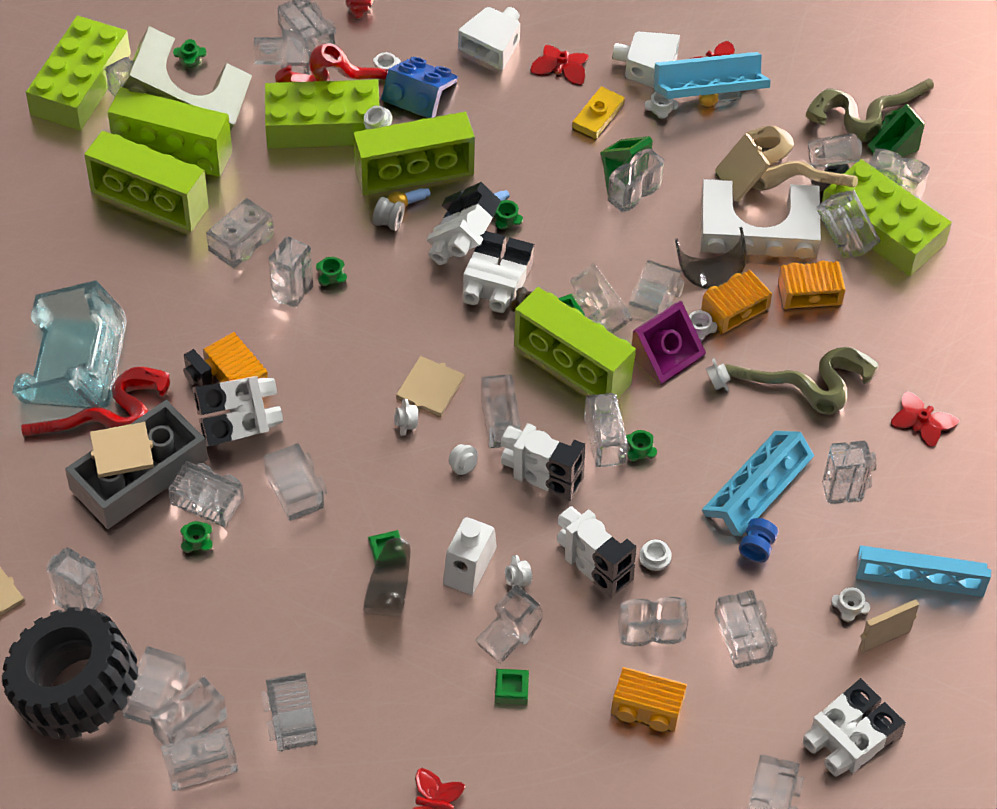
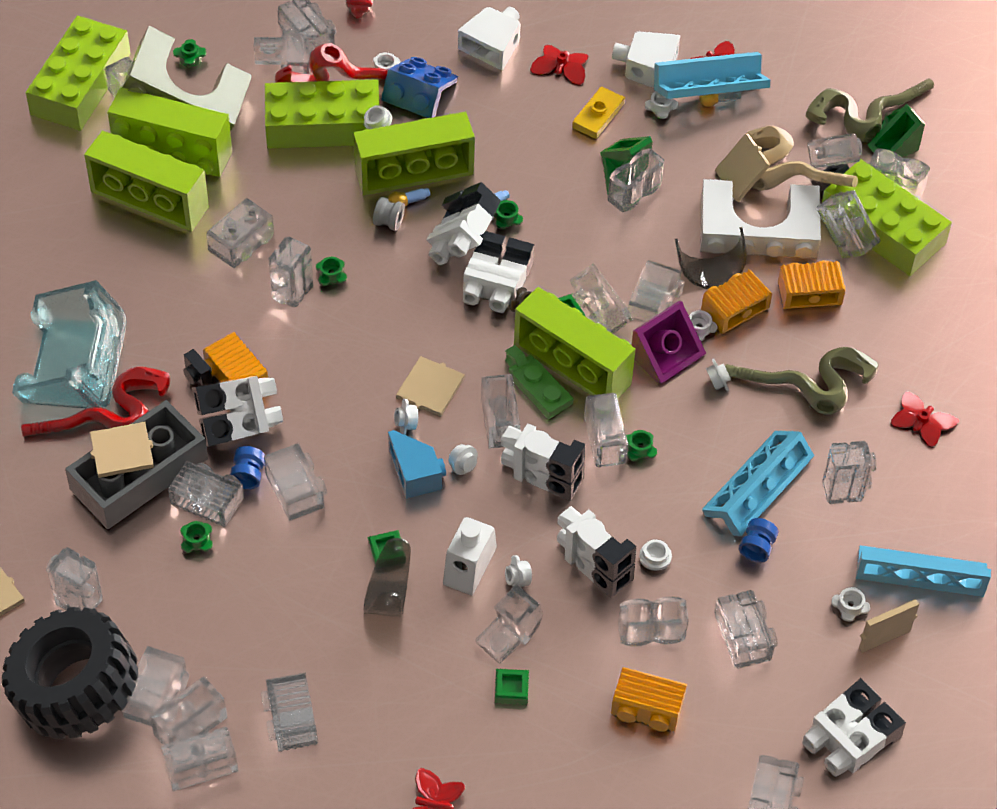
none -> blue wheel [229,446,266,490]
none -> dark azure slope [388,430,446,499]
none -> bright green hinge [505,345,574,419]

